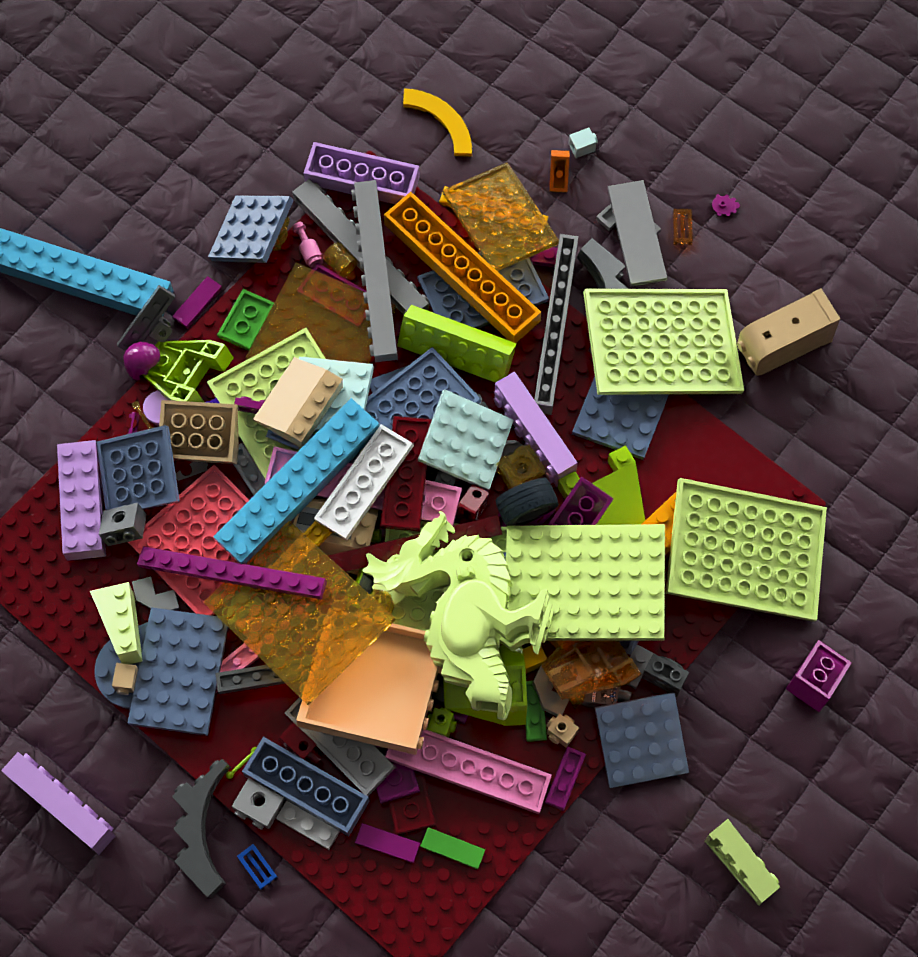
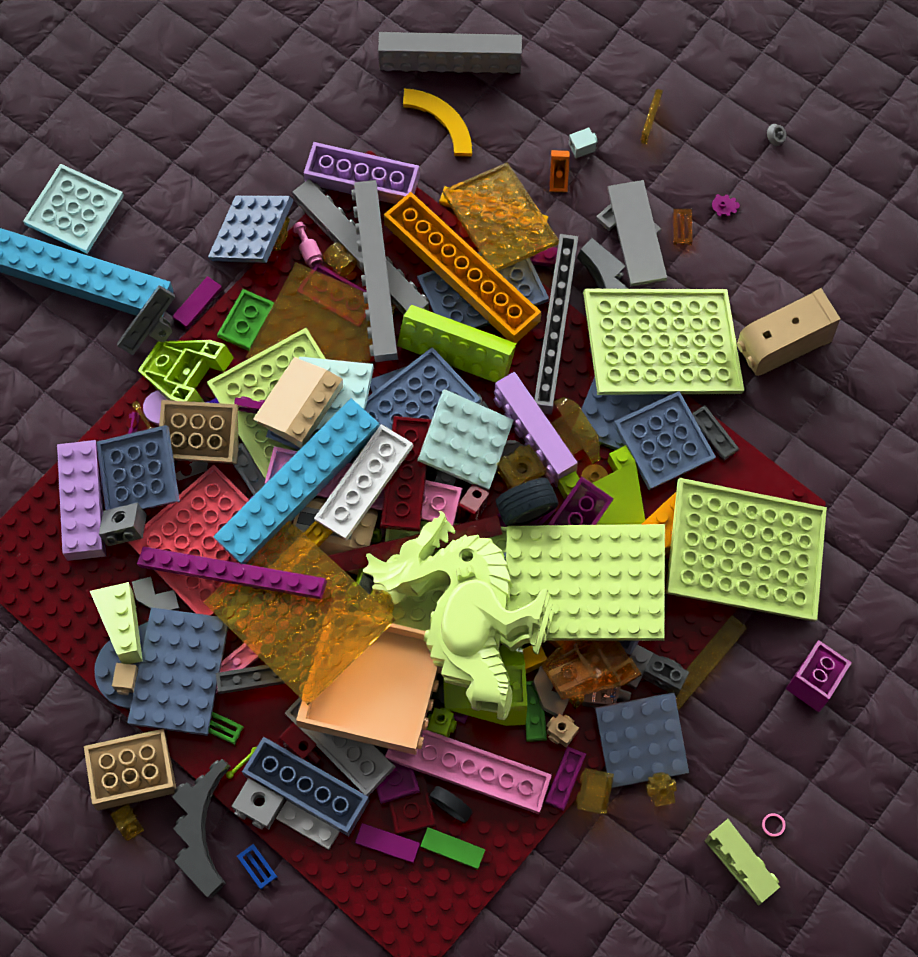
lavender brick [1,752,115,855] -> none
magenta piece [123,342,160,380] -> none
none -> light aqua plate [23,164,124,254]
none -> tan slope [84,729,176,811]
none -> clear yellow bracket [110,804,144,841]
none -> bright green tile [209,712,244,745]
none -> light grey brick [378,32,522,74]
none -> black tyre [429,786,473,823]
none -> clear yellow plate [551,397,601,464]
none -> clear yellow brick [576,768,614,814]
none -> pearl gold piece [581,464,608,483]
none -> sand blue plate [613,391,716,490]
none -> clear yellow tile [641,89,663,144]
none -> clear yellow brick [646,772,677,806]
none -> clear yellow tile [666,616,747,711]
none -> dark grey tile [692,405,739,461]
none -> bright pink piece [762,813,785,837]
none -> light grey hat [767,124,786,146]

